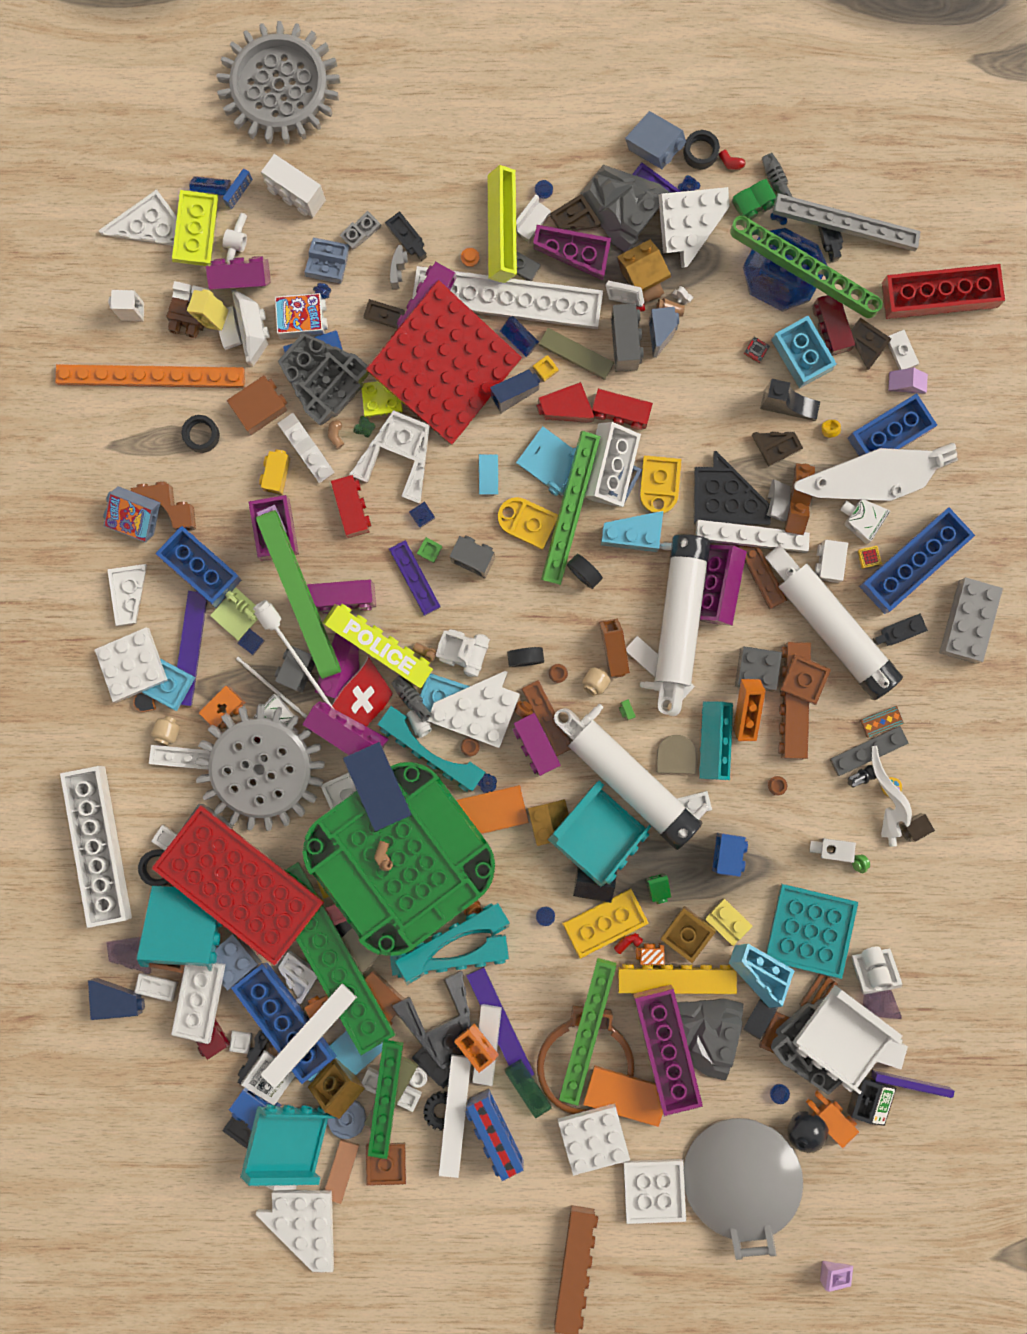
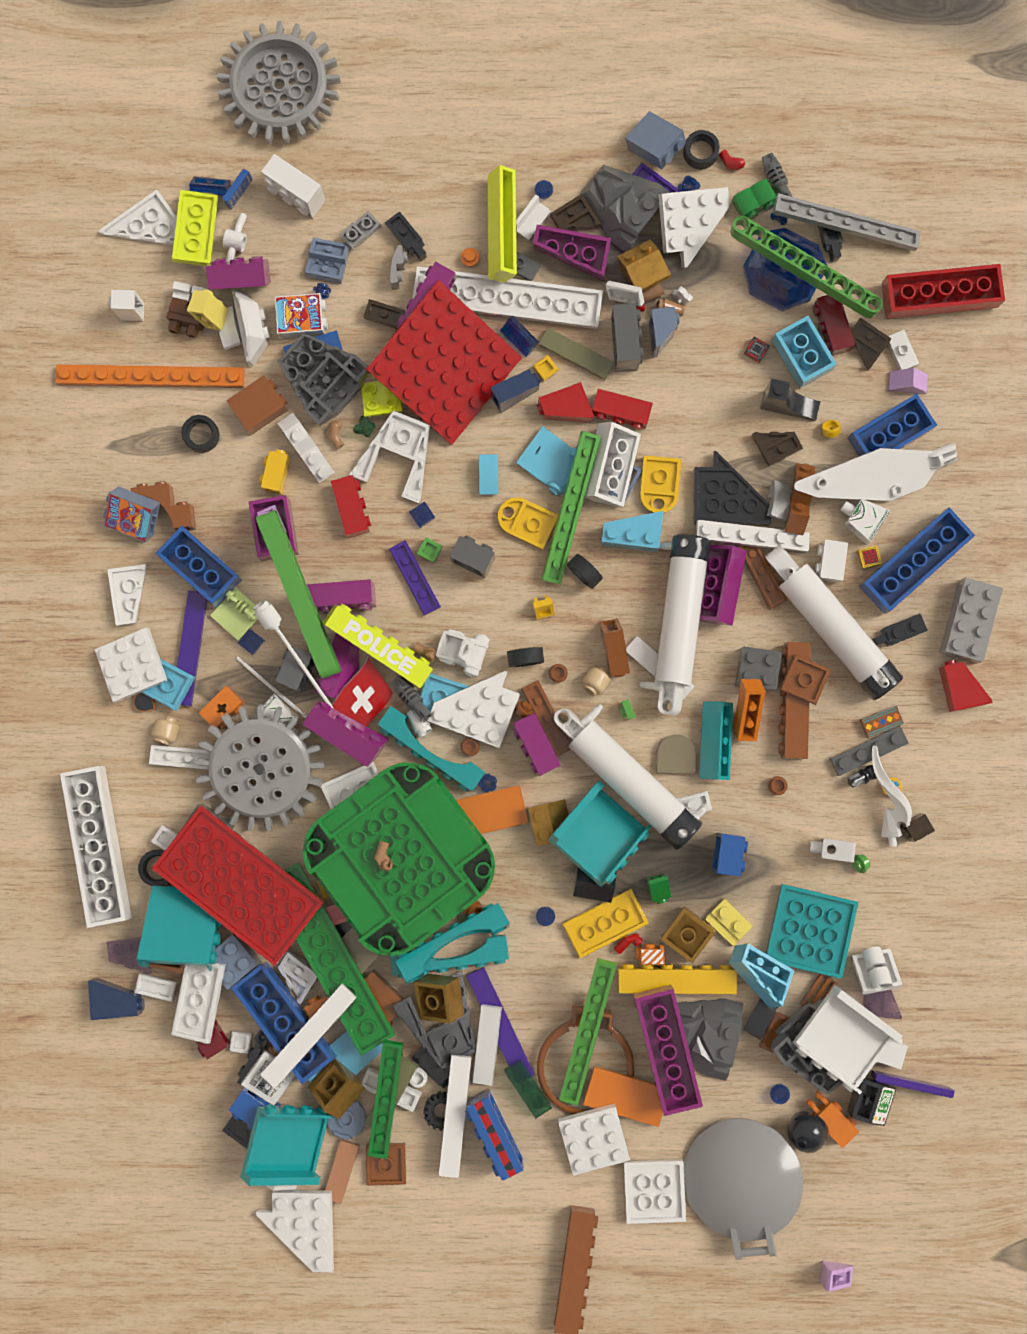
dark blue tile [343,742,412,832] -> none
orange brick [454,1023,499,1073] -> none
none -> pearl gold brick [414,974,464,1024]
none -> yellow tile [533,595,555,620]
none -> red slope [939,660,993,712]

